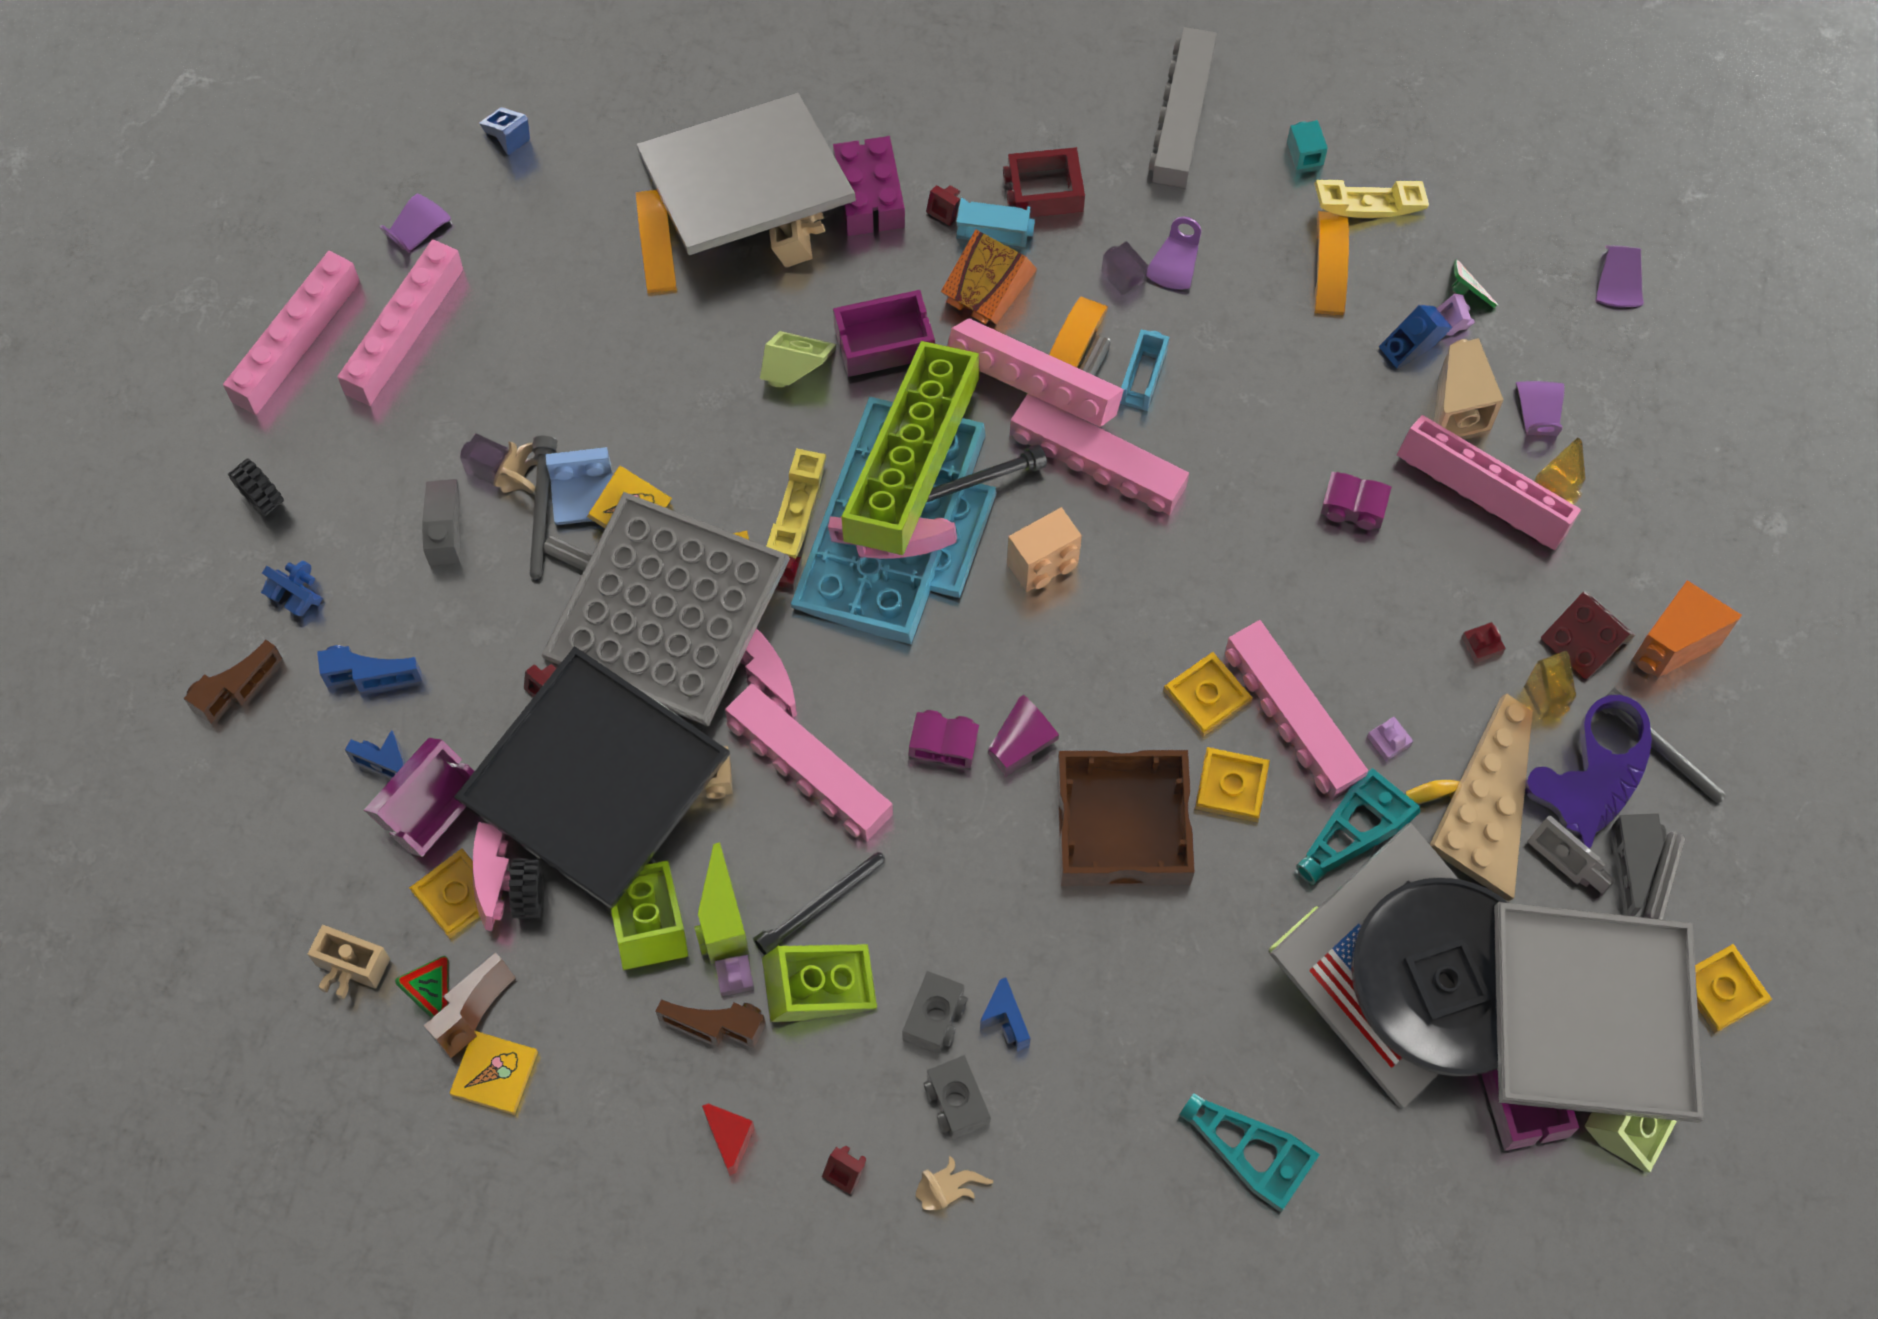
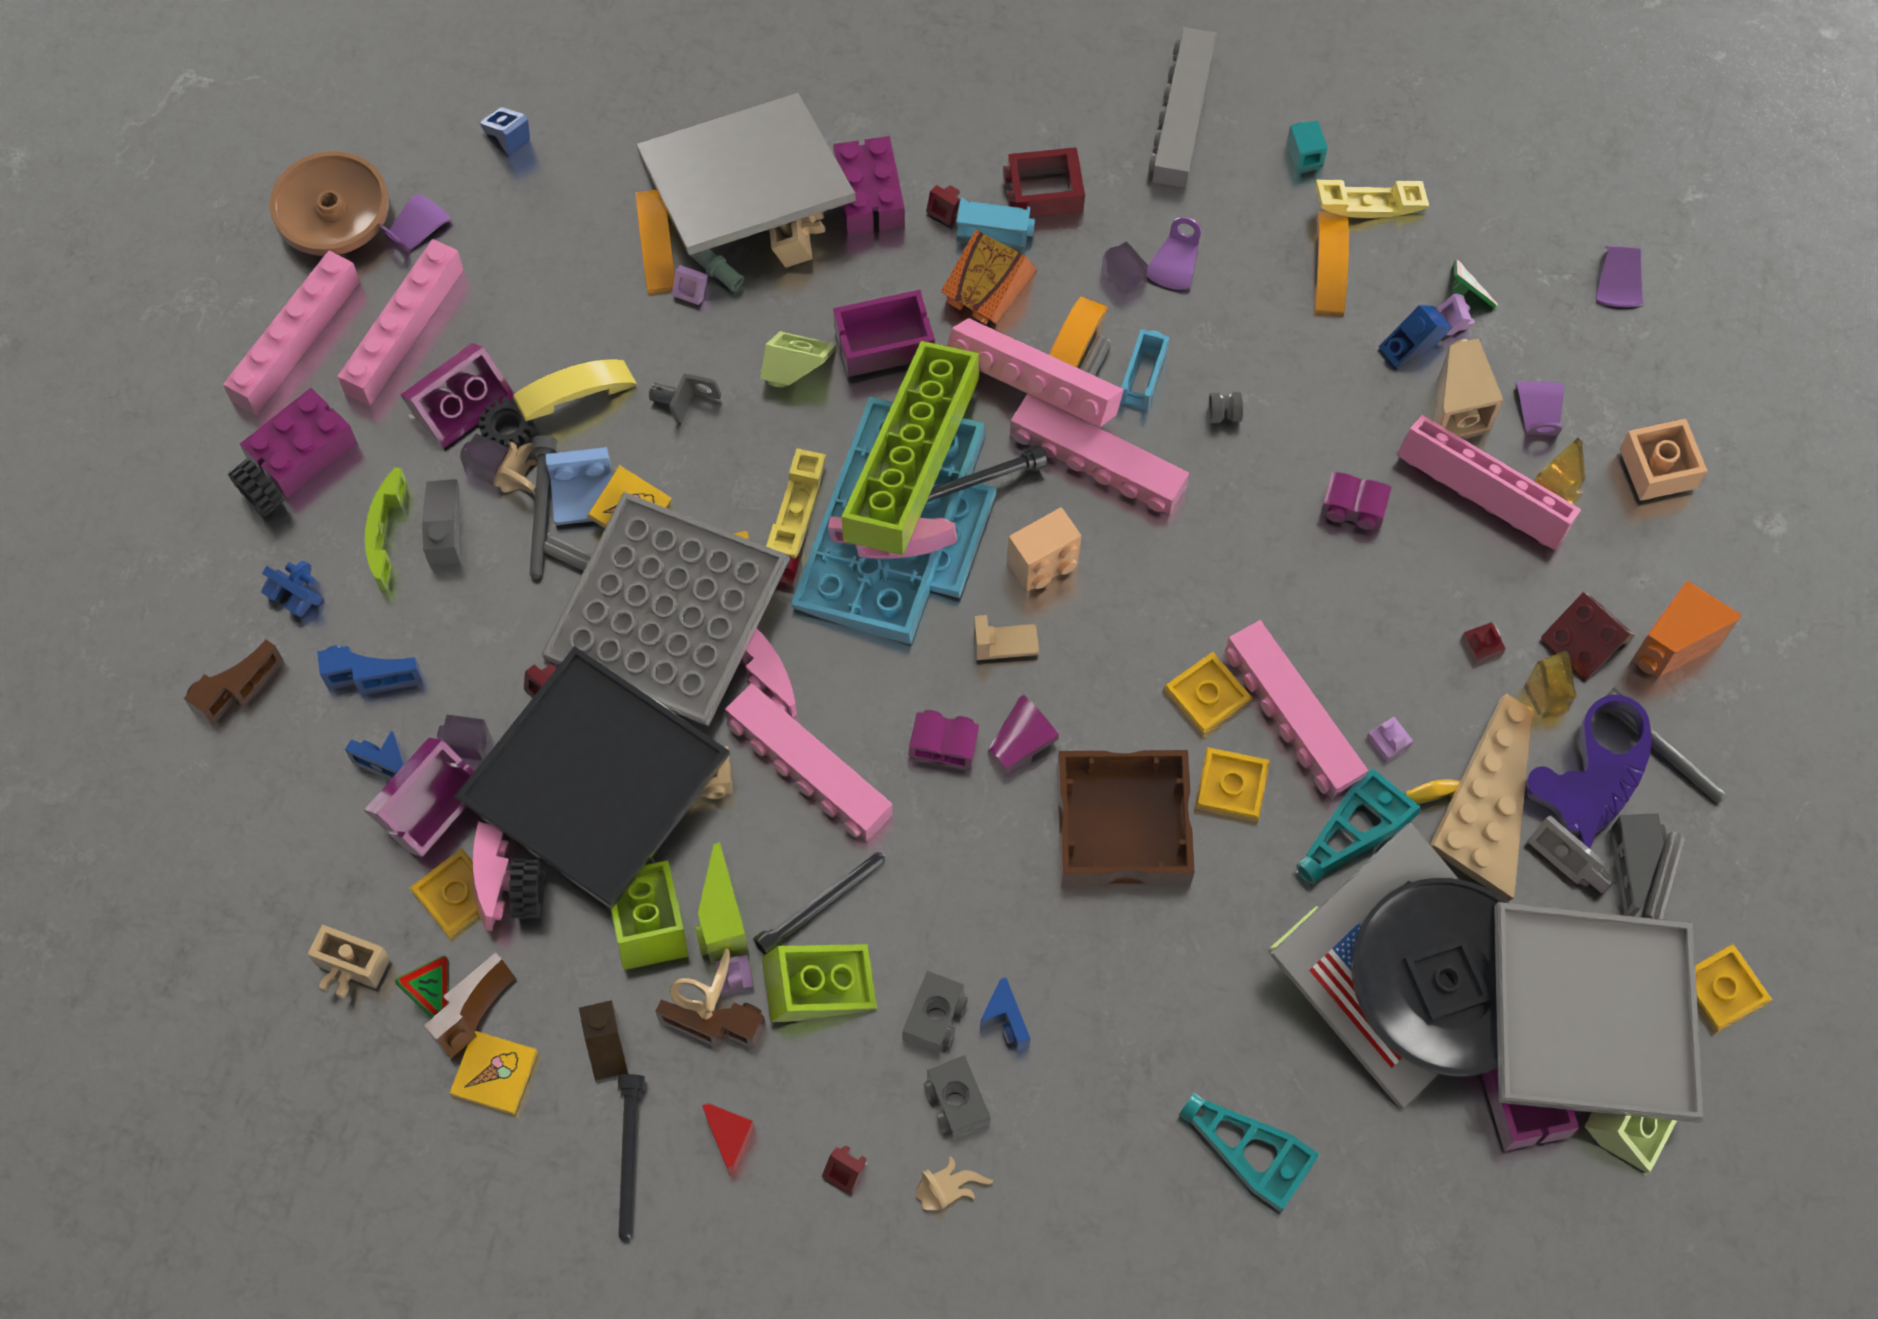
none -> magenta piece [240,387,357,499]
none -> medium nougat dish [269,151,389,256]
none -> lime slope [365,467,407,592]
none -> magenta slope [400,343,515,448]
none -> clear purple brick [437,715,489,761]
none -> black tyre [479,397,537,457]
none -> light yellow slope [513,359,636,421]
none -> dark brown slope [579,1000,629,1082]
none -> black piece [617,1074,645,1242]
none -> dark grey bracket [649,373,722,423]
none -> tan piece [670,948,730,1019]
none -> lavender tile [672,265,708,305]
none -> sand green pin [689,249,744,292]
none -> tan bracket [974,615,1039,660]
none -> dark grey wheel [1209,392,1243,423]
none -> light nougat brick [1619,419,1708,501]

